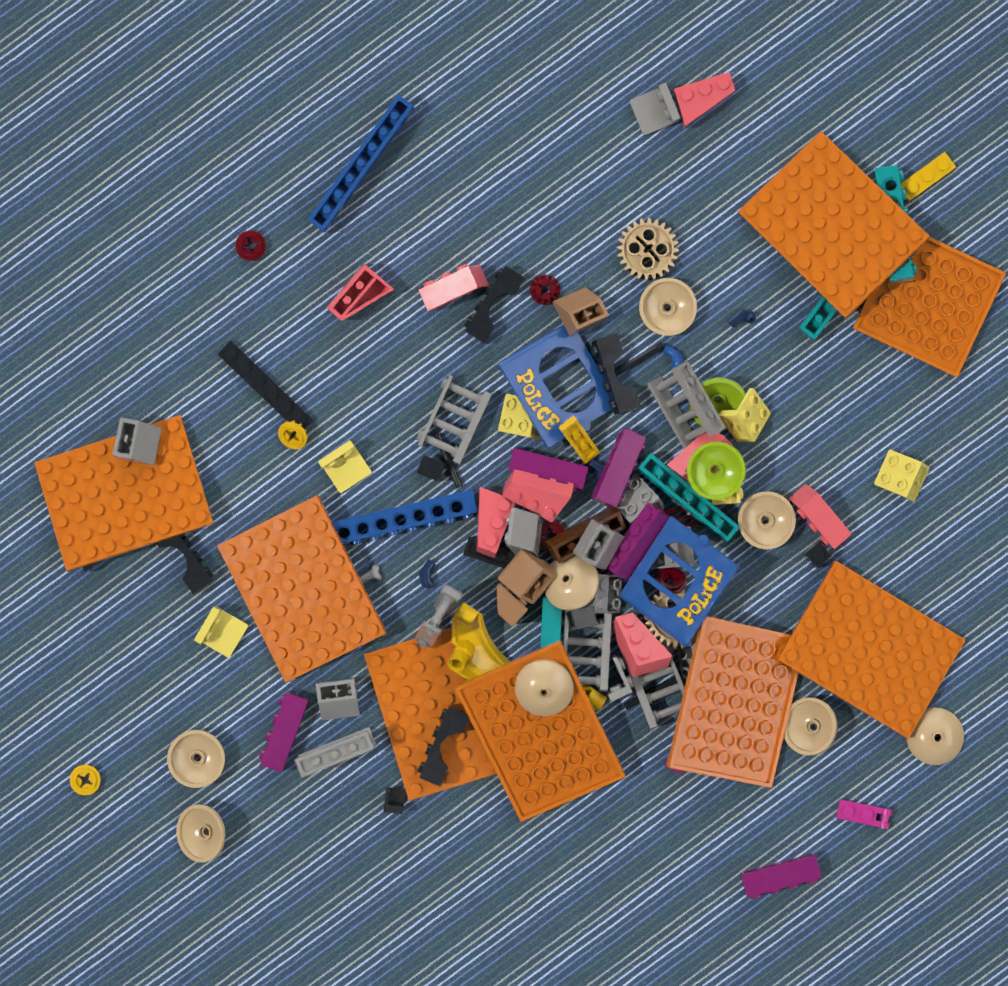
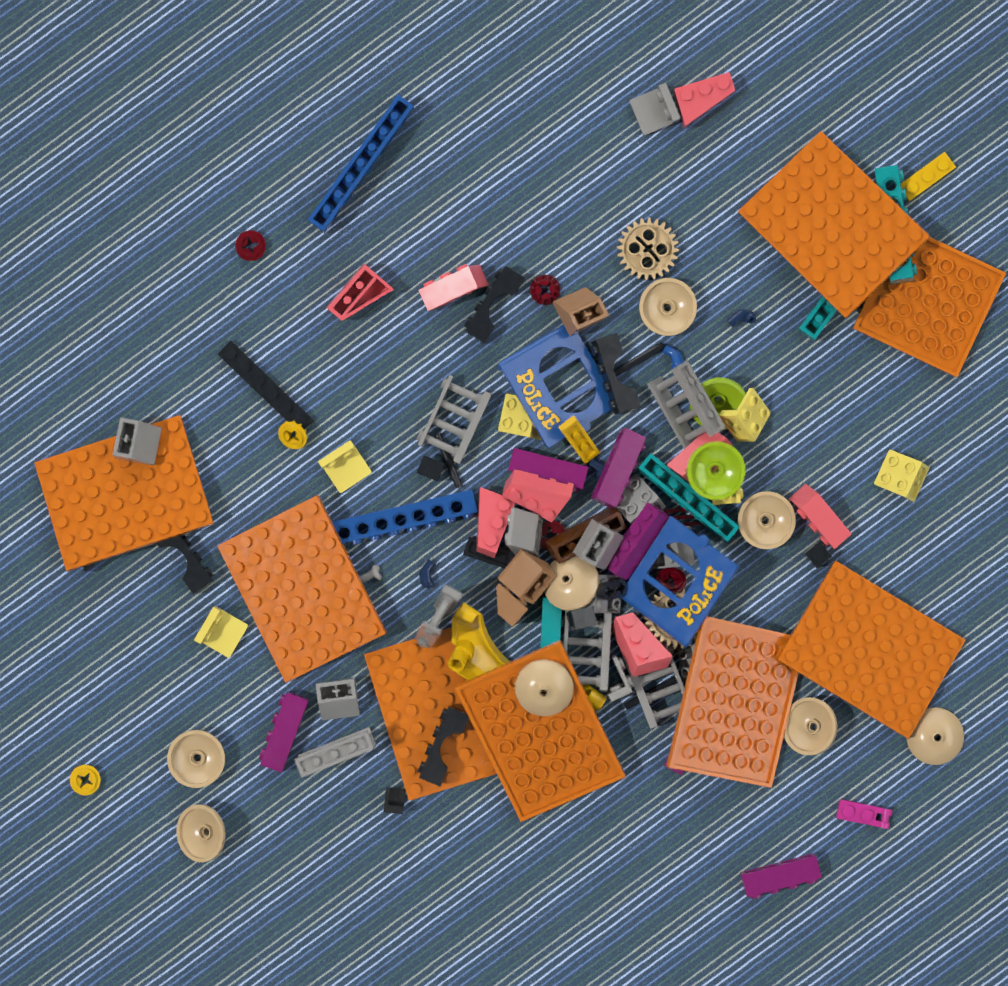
none -> black beam [596,579,627,600]

